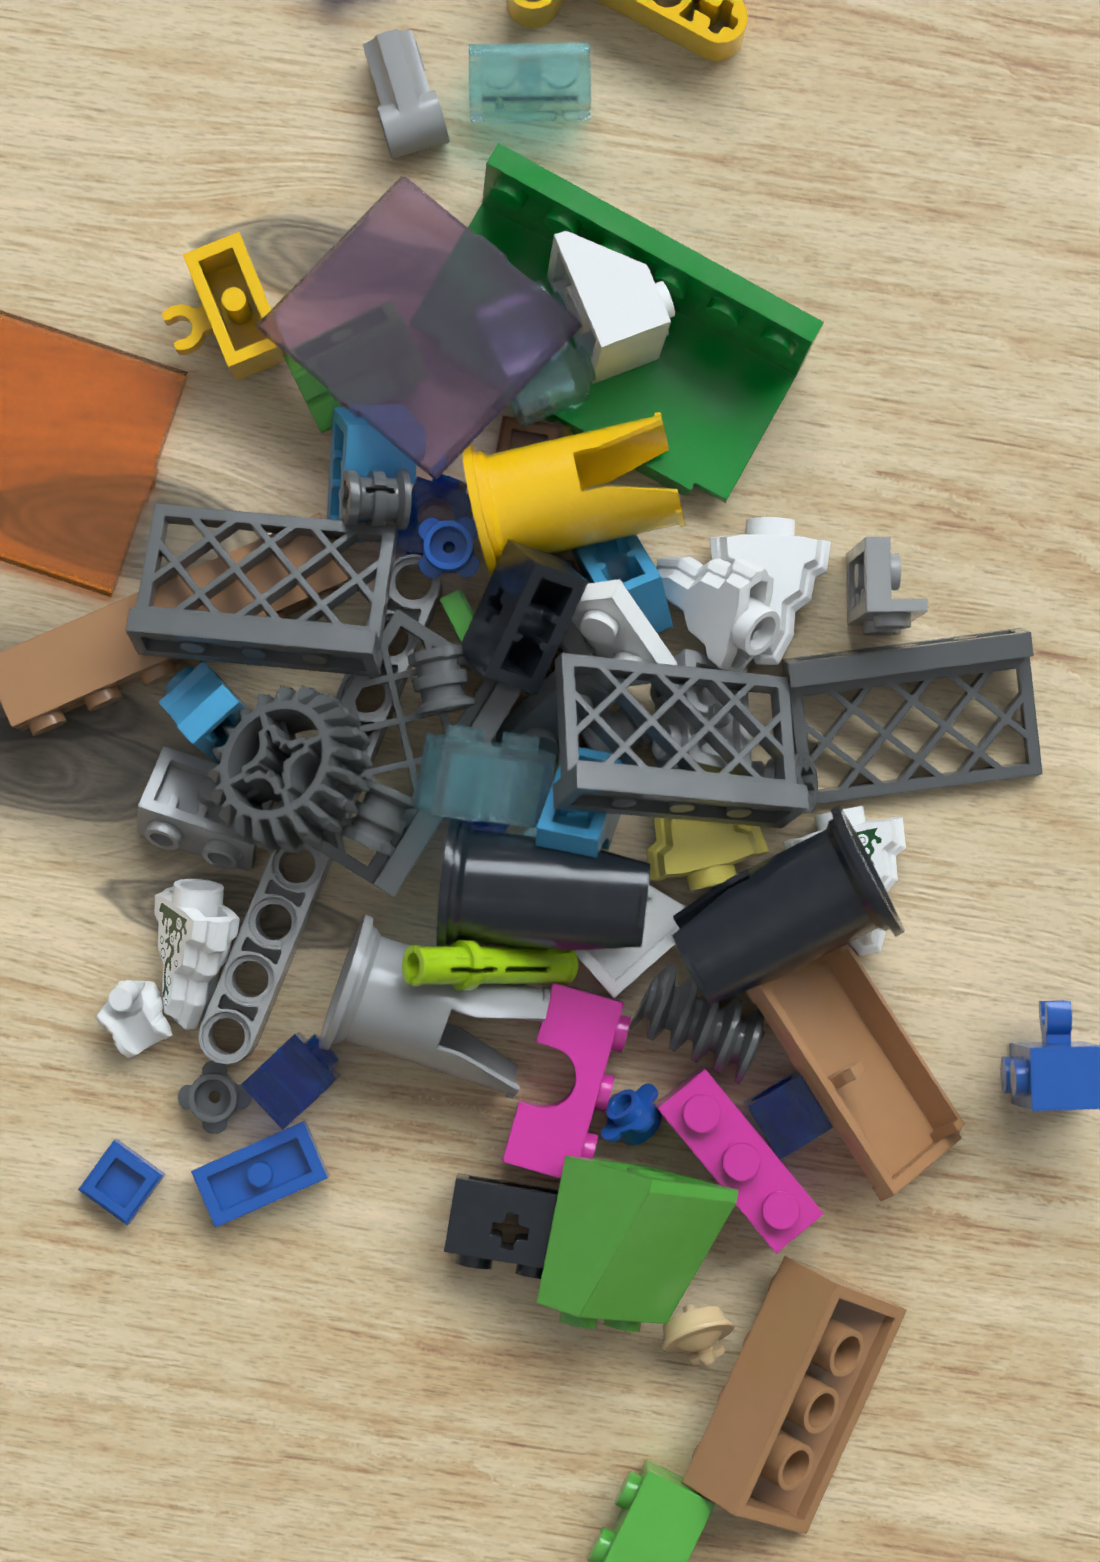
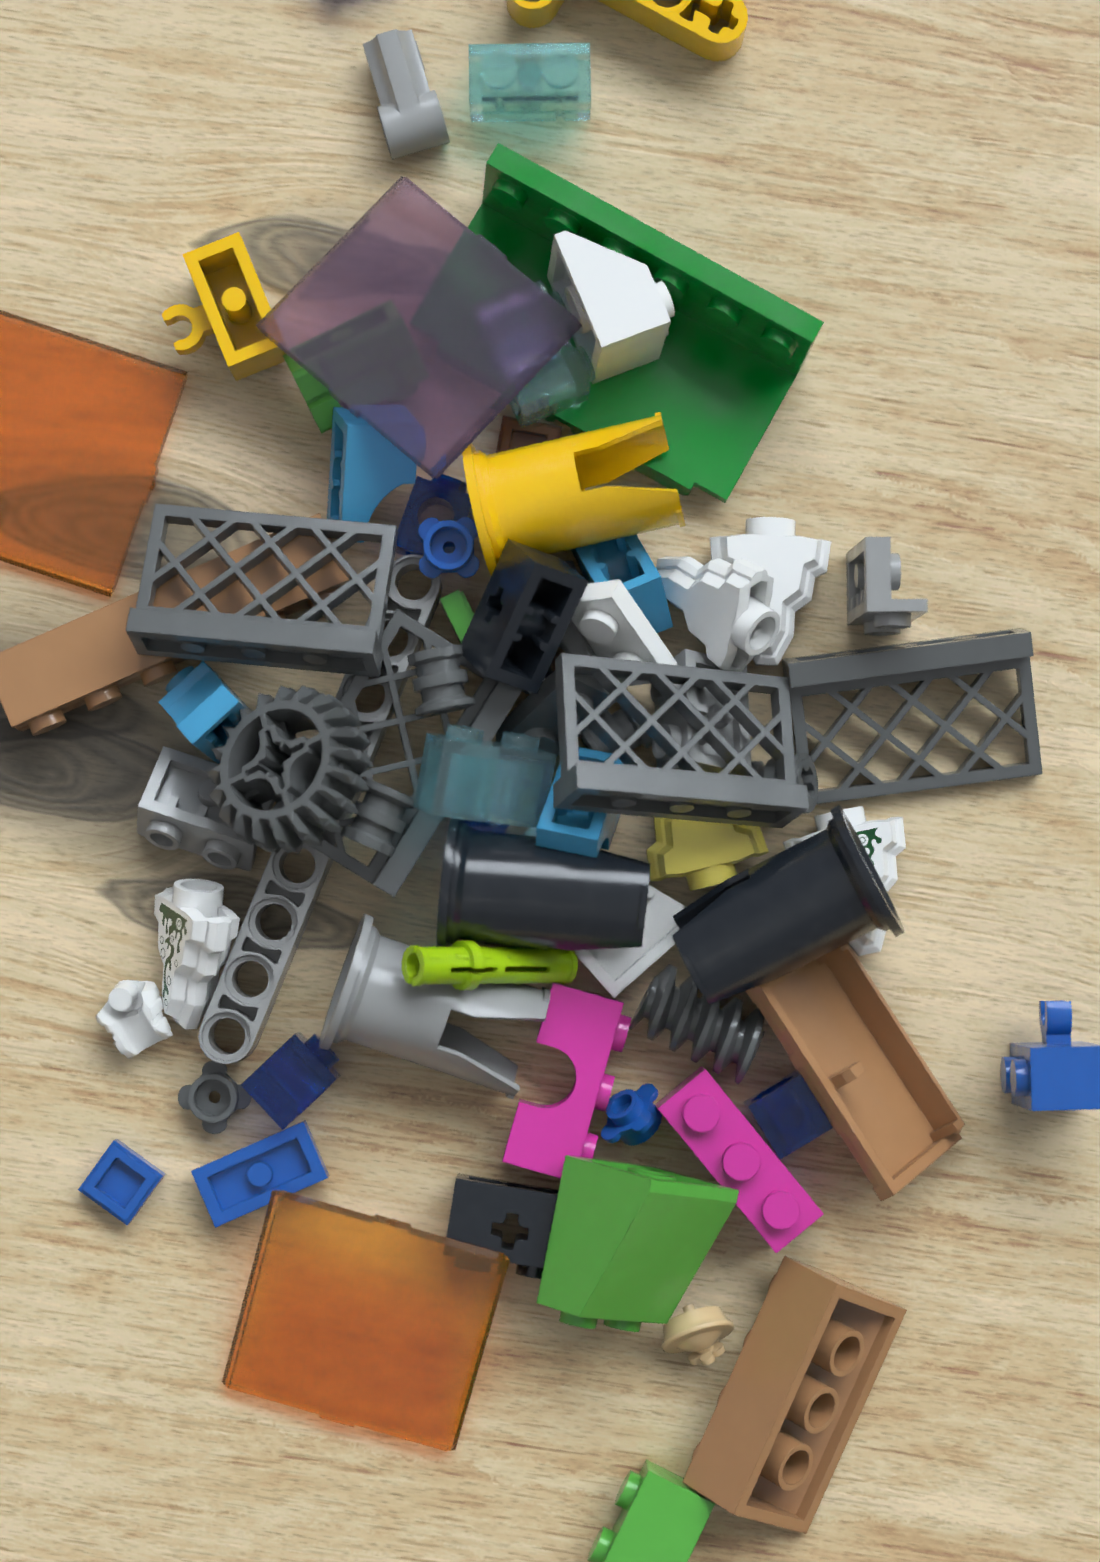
dark grey bush [341,468,412,531] -> none
none -> clear orange piece [222,1190,510,1451]

